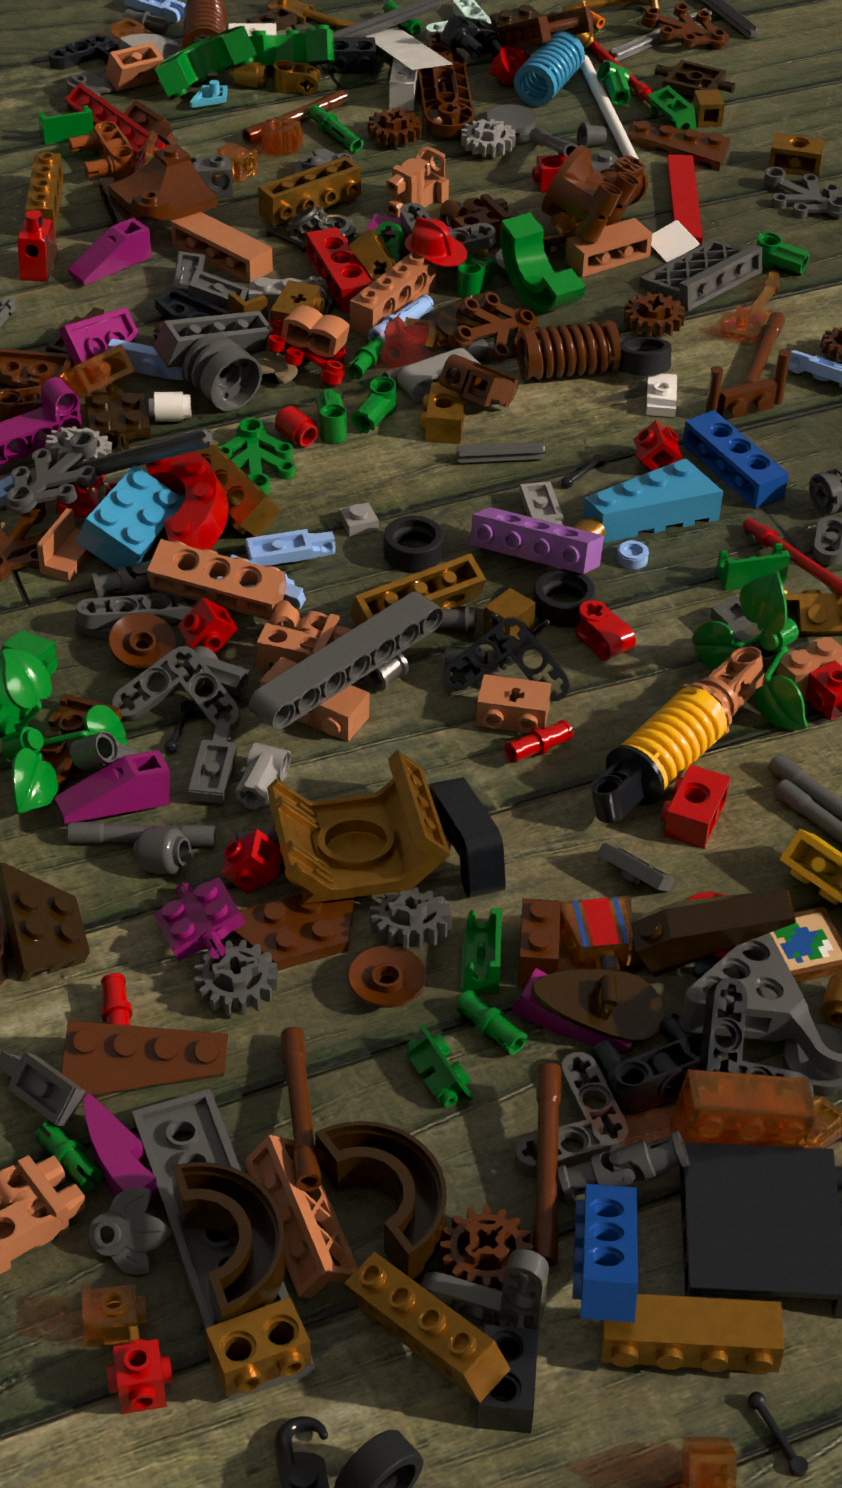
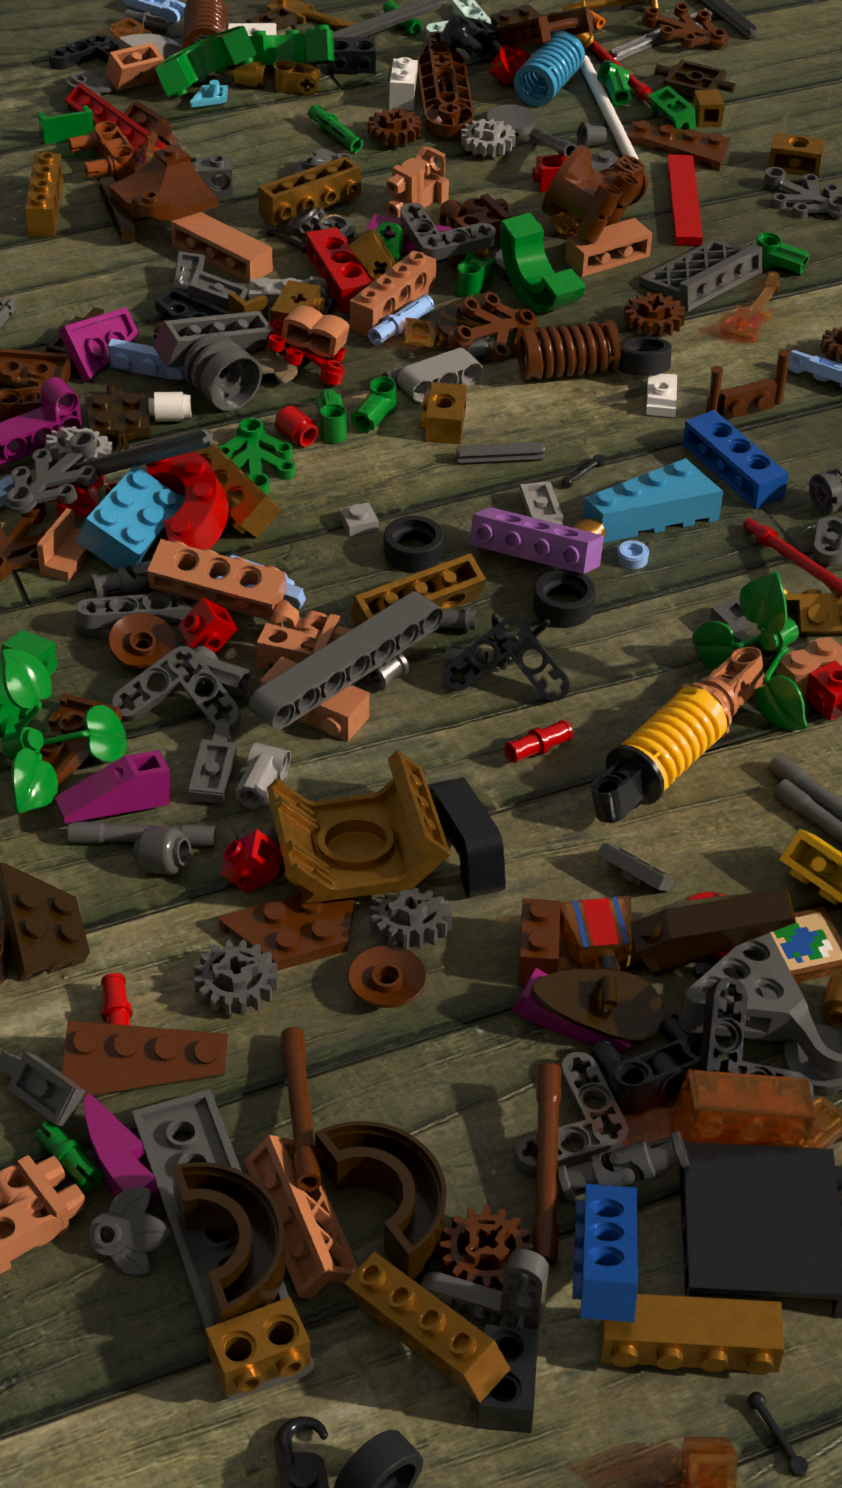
red torso [17,210,58,282] -> none
clear orange brick [60,344,135,400] -> none
magenta slope [68,217,151,285] -> none
dark grey piece [70,731,138,770] -> none
clear orange brick [81,1284,147,1347] -> none
red brick [106,1339,173,1414] -> none
magenta plate [153,877,246,961] -> none
black hinge [164,701,195,753] -> none
clear orange brick [217,142,258,183] -> none
reddish brown piece [242,89,348,144] -> none
light blue hinge [245,529,336,566] -> none
clear orange gear [260,116,303,155] -> none
green pin [346,336,386,380] -> none
white sticker [365,27,453,70] -> none
clear red plate [381,316,435,368] -> none
red piece [405,217,467,267] -> none
green hinge [406,1024,474,1107] -> none
reddish brown hips [439,354,519,408] -> none
green pin [456,990,528,1055] -> none
green hinge [460,908,502,994] -> none
nougat brick [476,674,551,734] -> none
pearl gold brick [483,588,536,639] -> none
reddish brown dish [543,231,577,253] -> none
red piece [575,600,636,661] -> none
red brick [633,420,682,471] -> none
white sticker [651,220,700,263] -> none
red brick [661,764,730,849] -> none
green hinge [715,543,790,591] -> none
reddish brown piece [739,312,785,386] -> none

